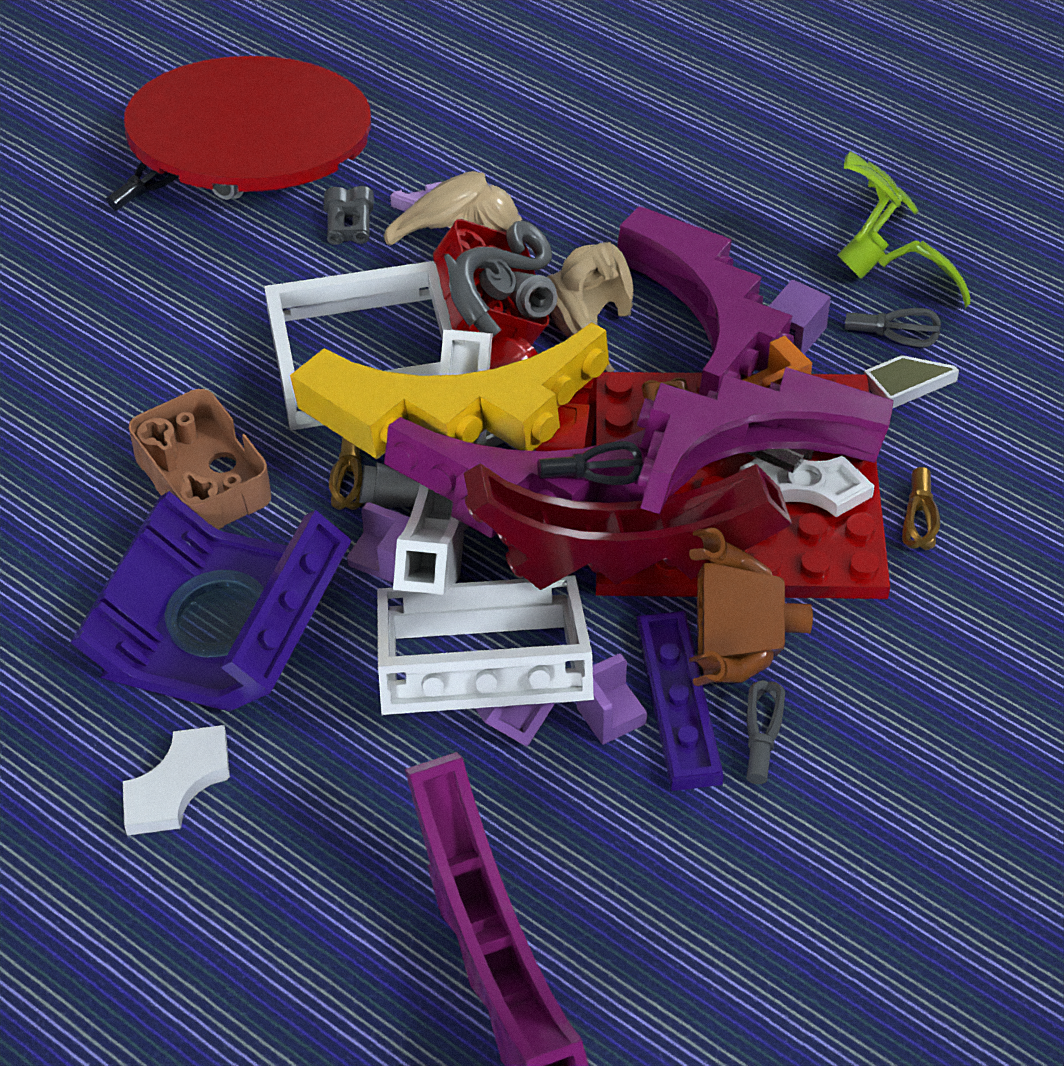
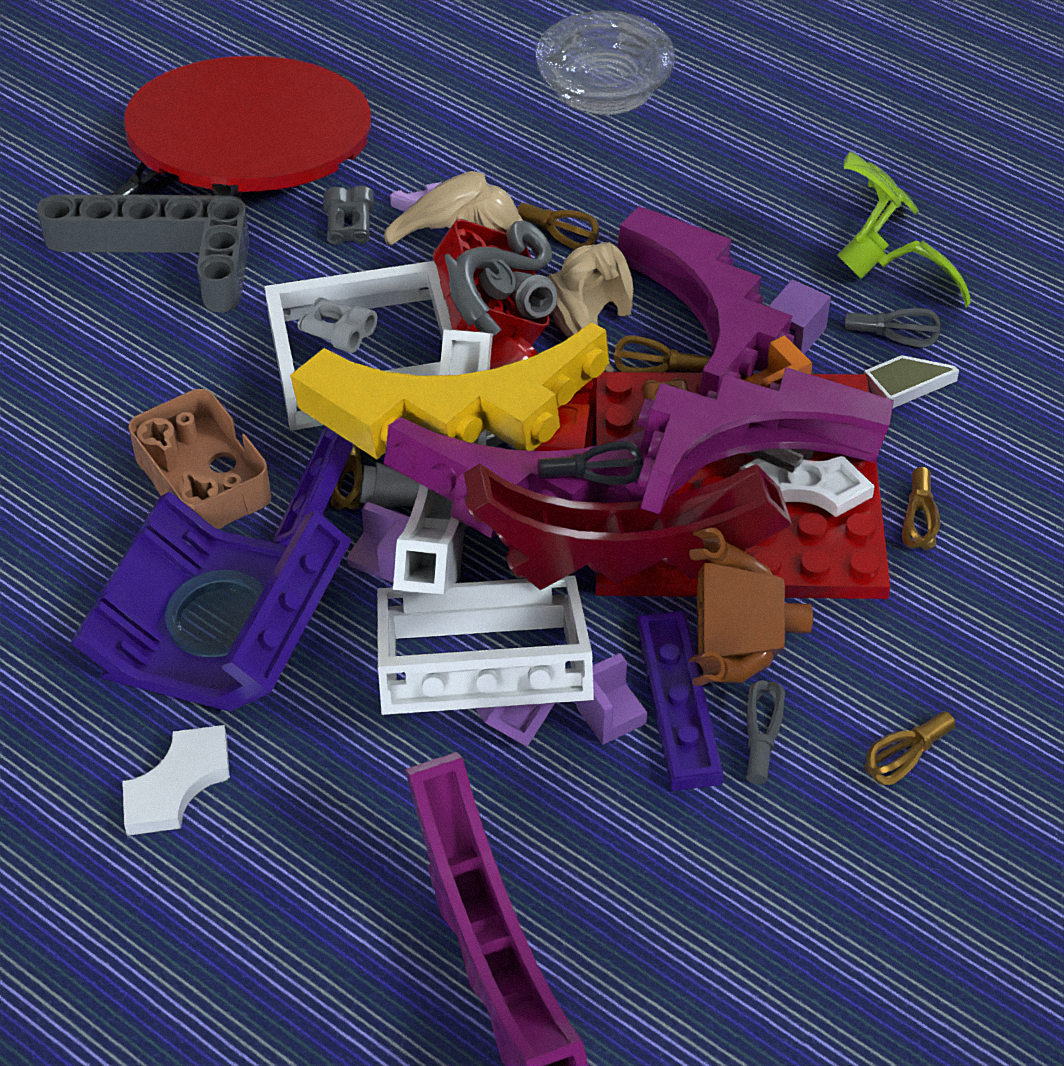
none -> dark grey beam [37,194,250,313]
none -> dark purple tile [272,426,354,546]
none -> light grey piece [298,297,377,353]
none -> pearl gold piece [517,202,599,249]
none -> clear piece [536,11,675,115]
none -> pearl gold piece [614,335,710,373]
none -> pearl gold piece [864,711,956,785]

